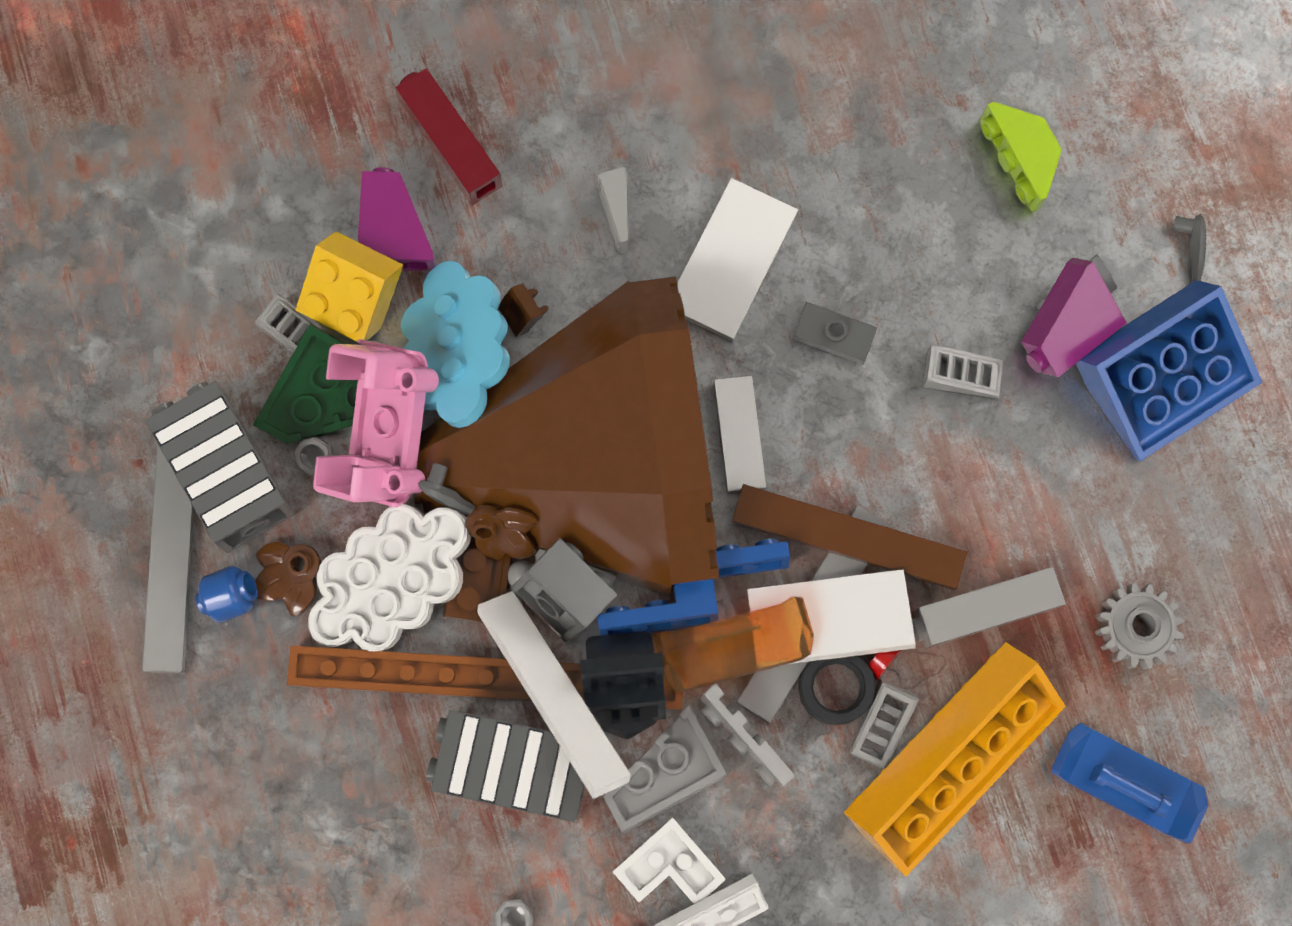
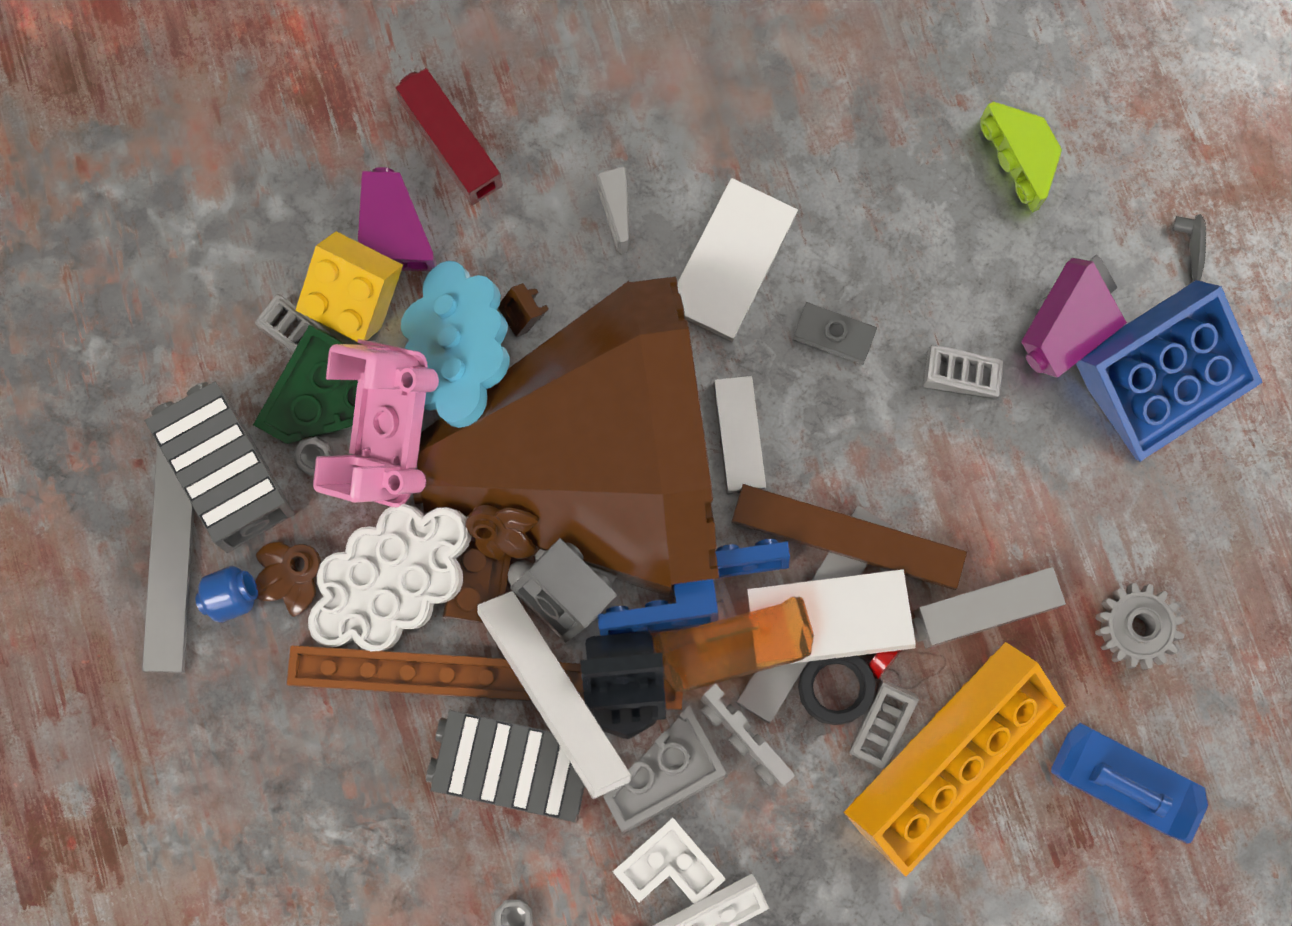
dark grey bar [418,463,476,516] -> none

